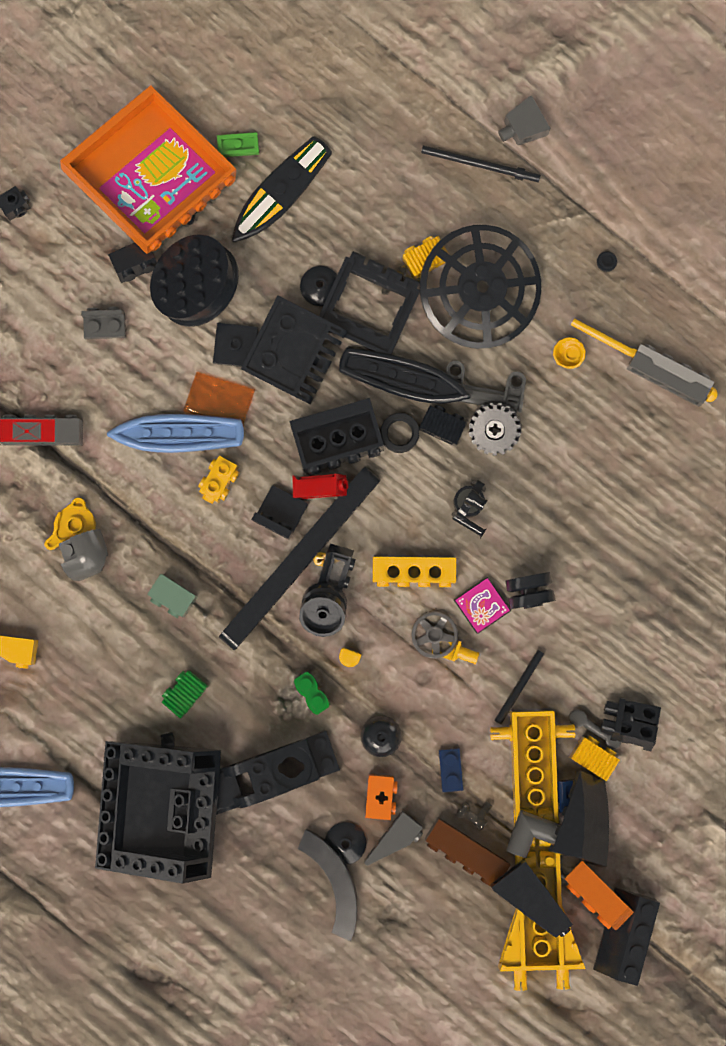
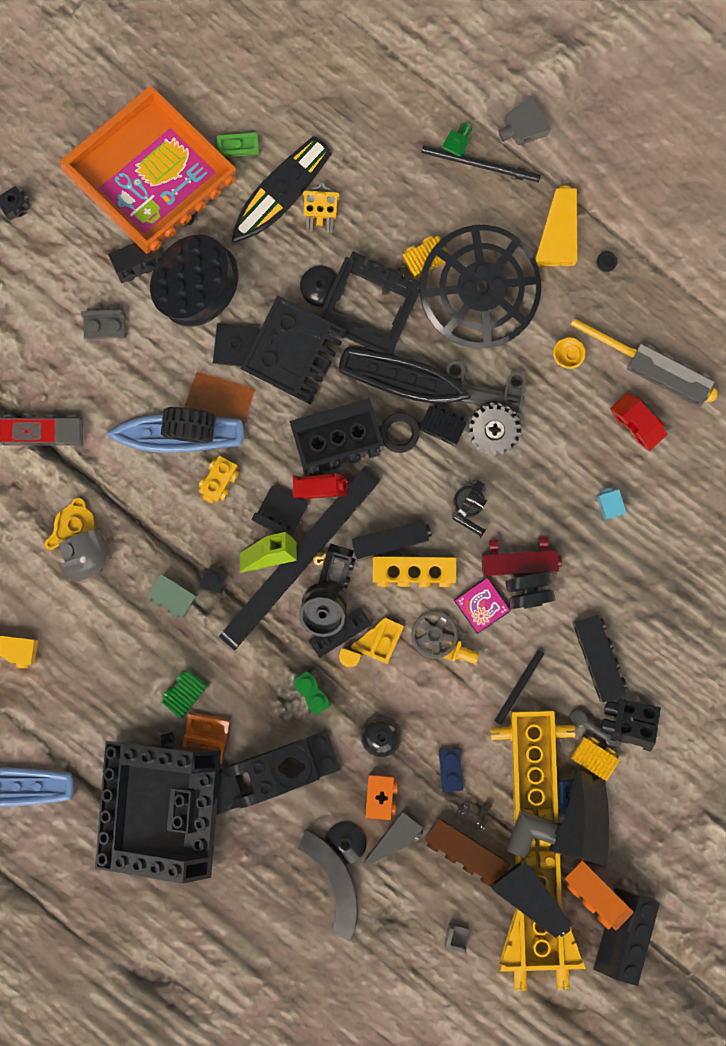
none -> black tyre [160,407,216,443]
none -> orange slope [182,712,231,764]
none -> black brick [200,568,228,594]
none -> lime slope [239,532,297,573]
none -> yellow piece [303,183,340,233]
none -> black plate [309,607,372,658]
none -> yellow wing [351,618,404,664]
none -> black slope [352,520,432,562]
none -> green bracket [442,123,472,156]
none -> flat silver panel [444,923,470,953]
none -> dark red brick [481,537,562,577]
none -> yellow slope [535,186,577,266]
none -> black brick [572,615,628,703]
none -> medium azure brick [596,488,626,520]
none -> red brick [610,392,667,451]

